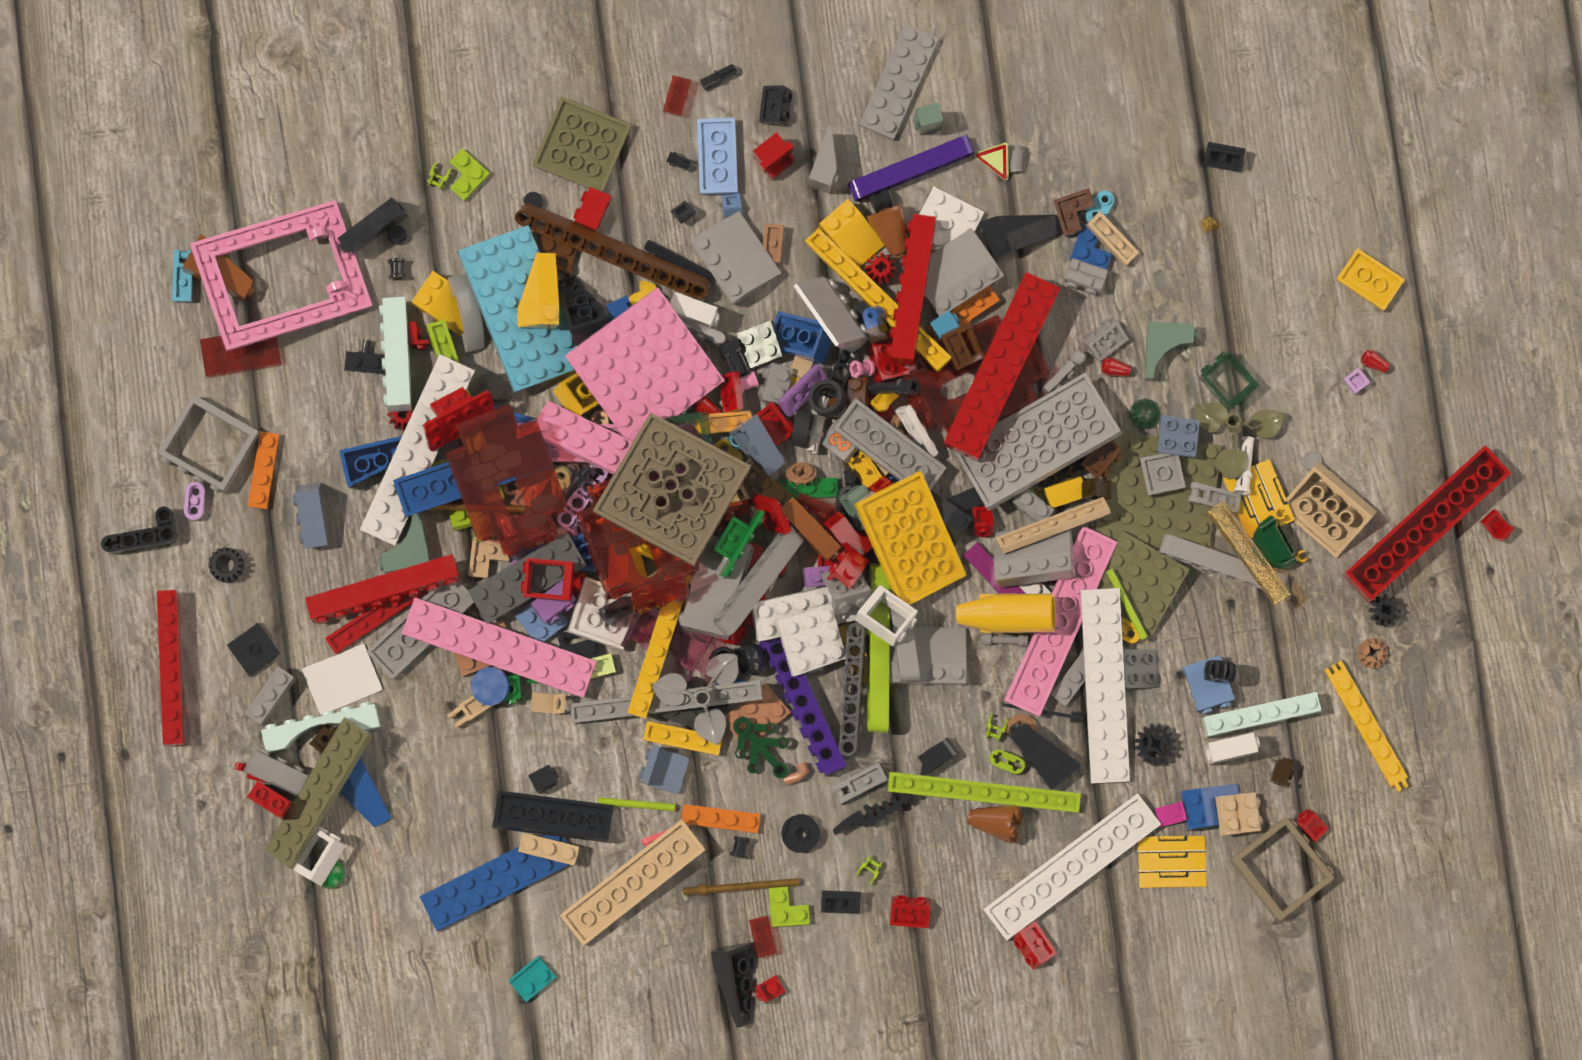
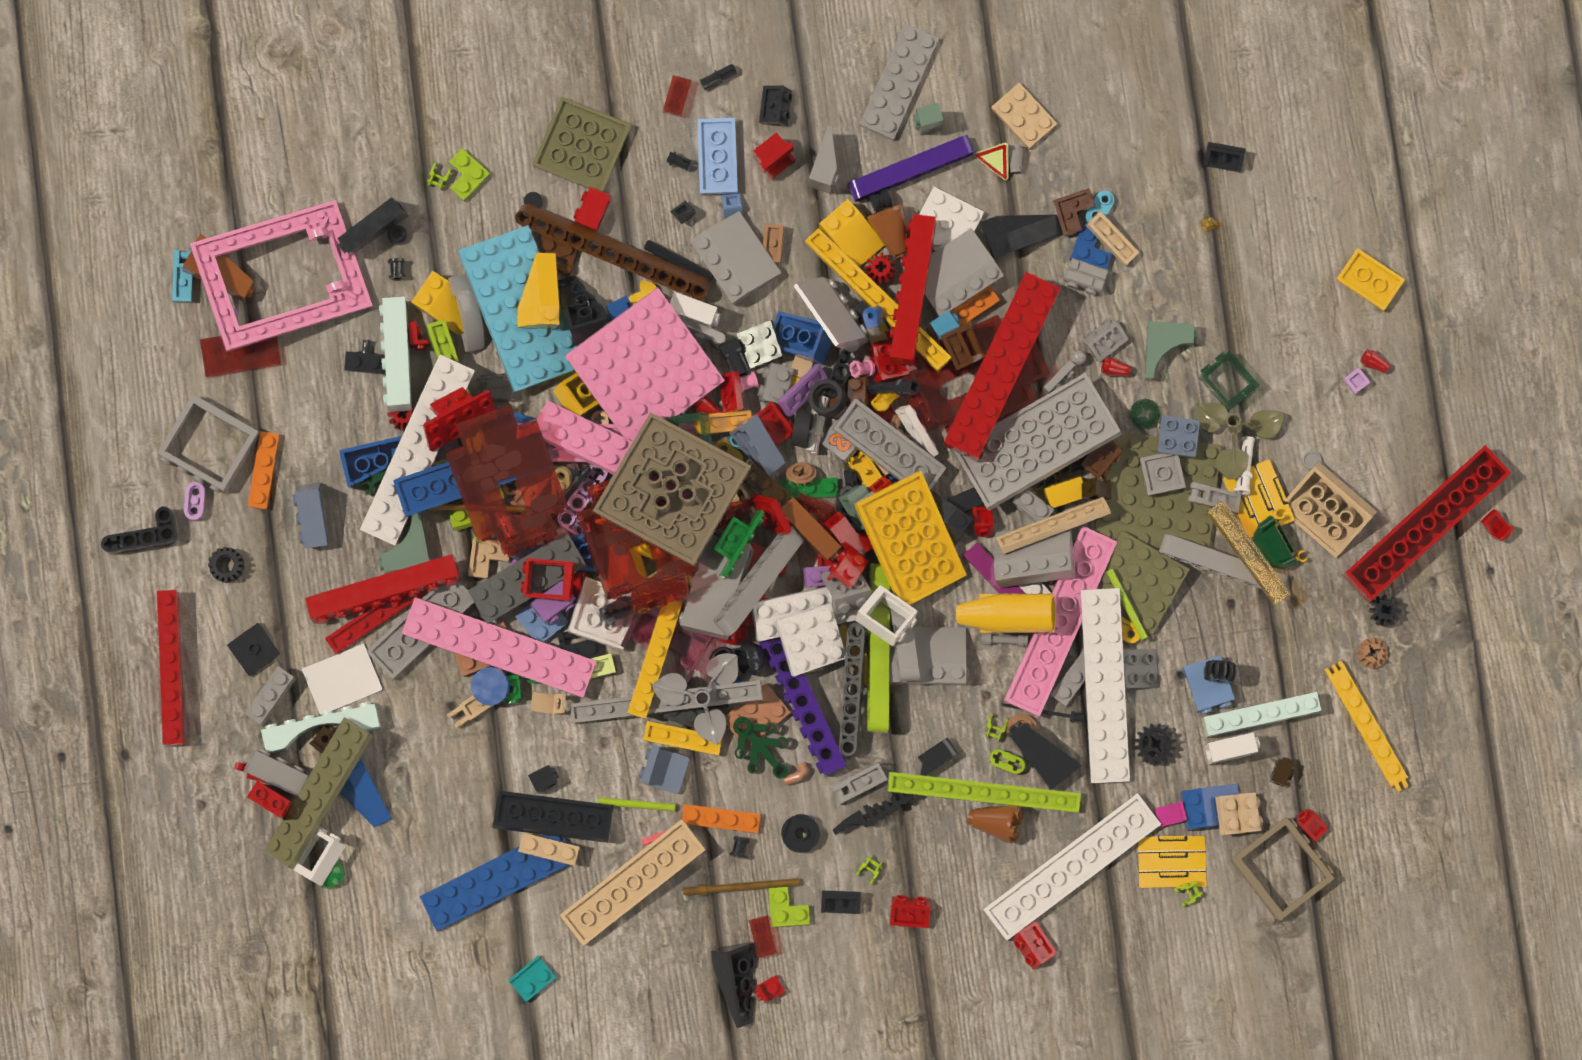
none -> dark green plate [360,468,387,495]
none -> tan plate [991,83,1057,149]
none -> lime piece [1174,881,1203,907]

